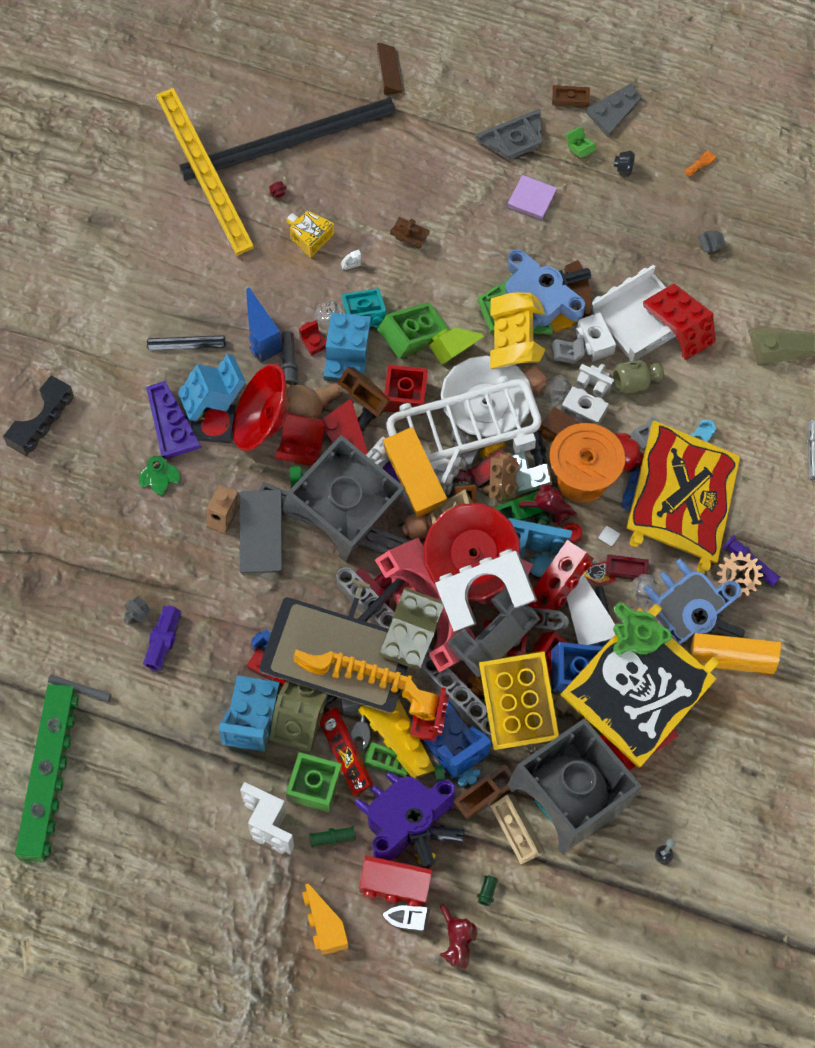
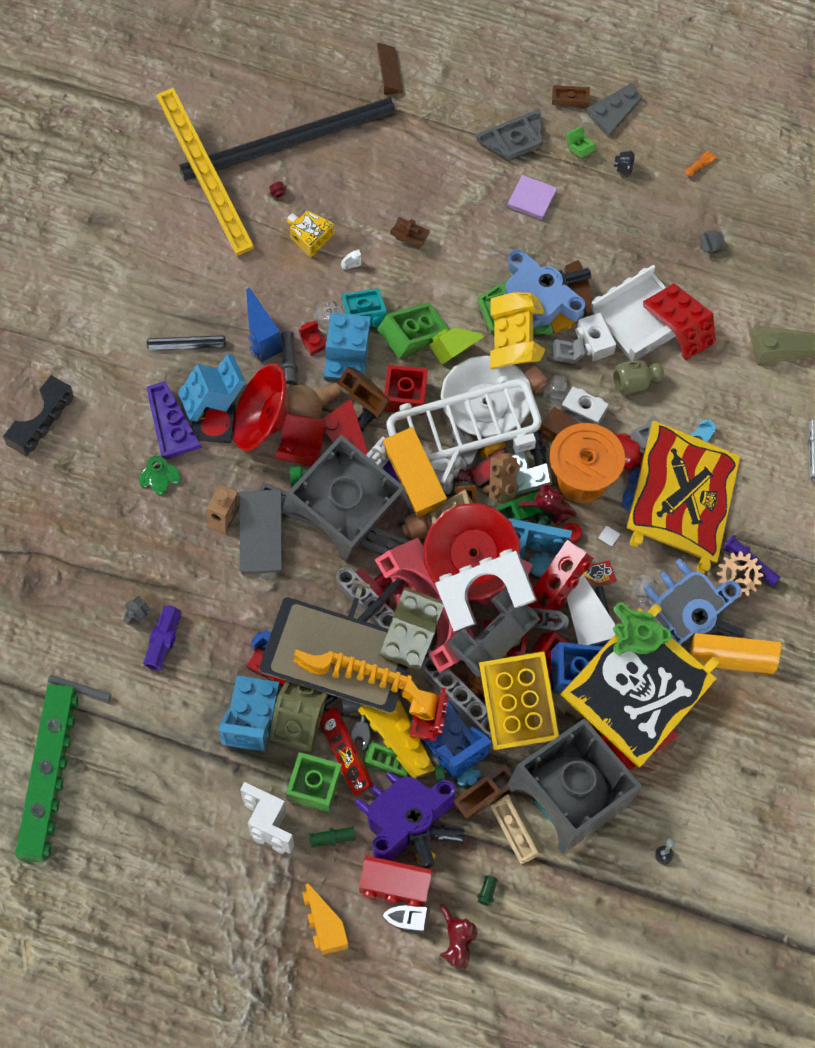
white hips [576,363,614,398] -> none
dark red tile [605,554,649,581] -> none

